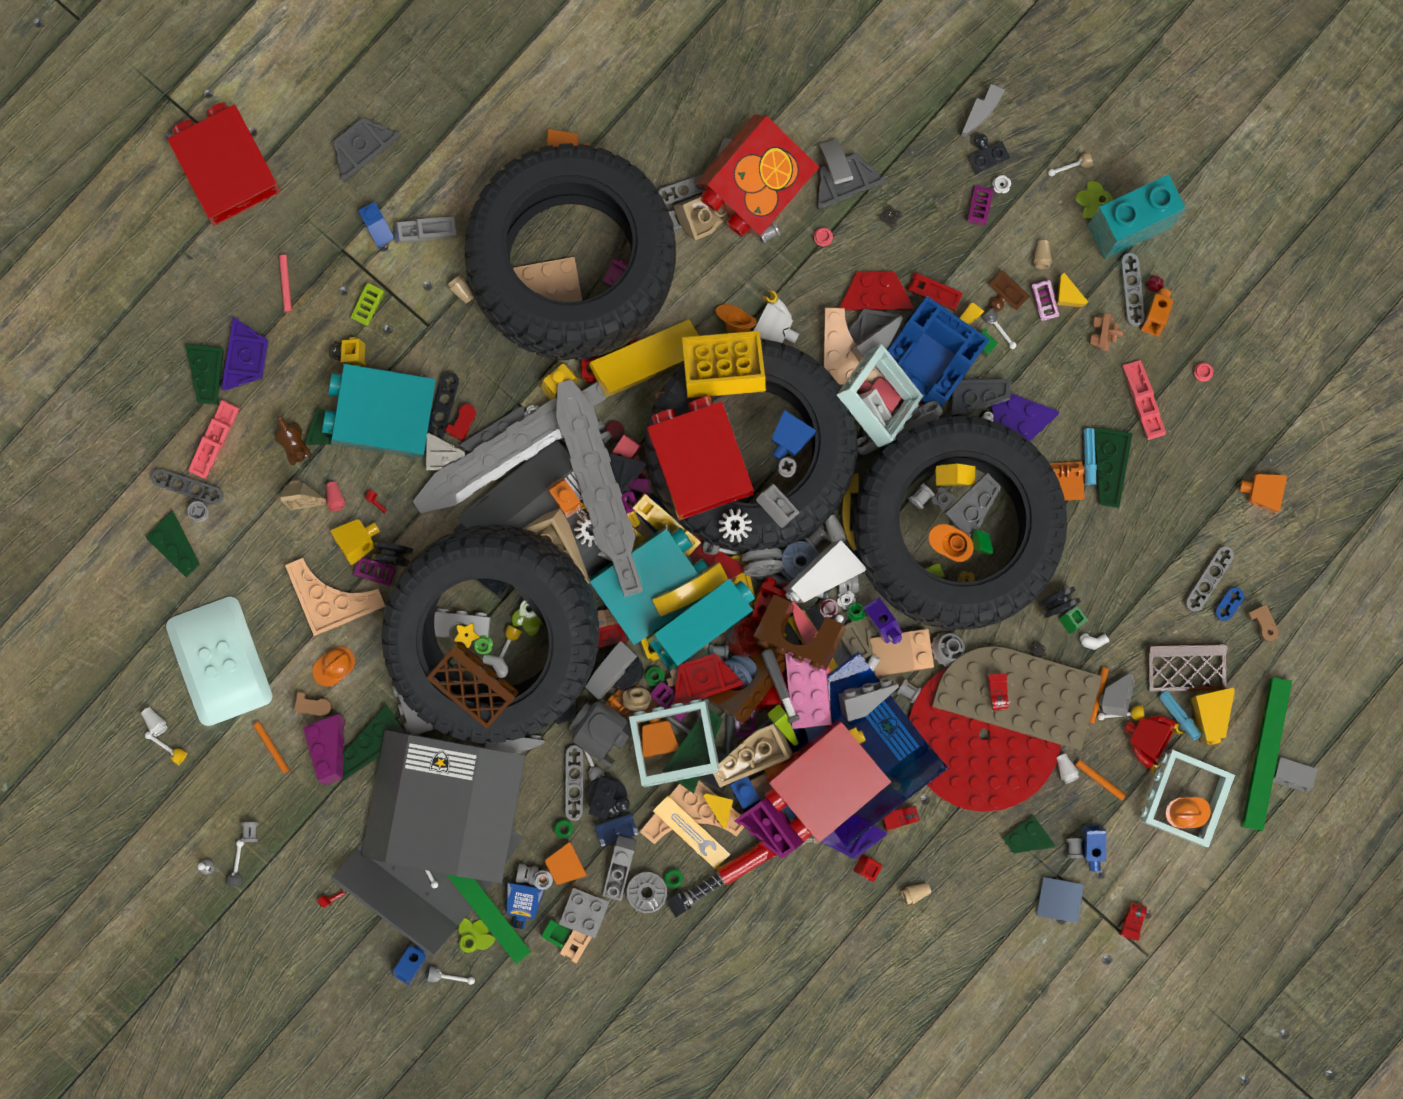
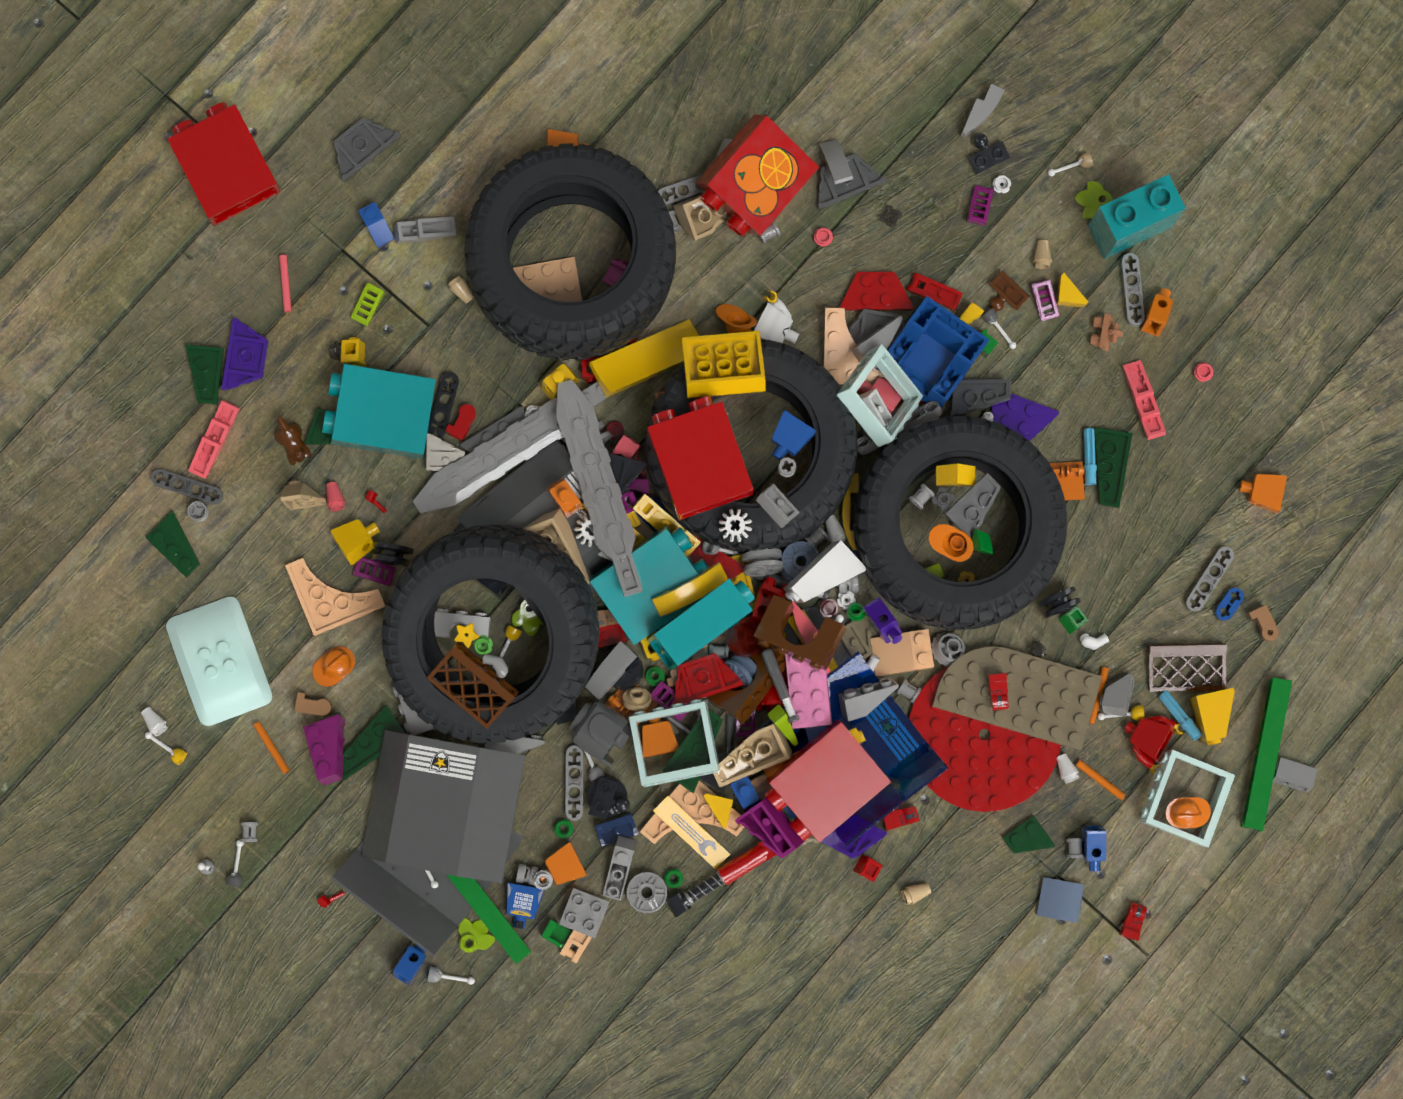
dark red plate [1145,275,1164,292] -> none

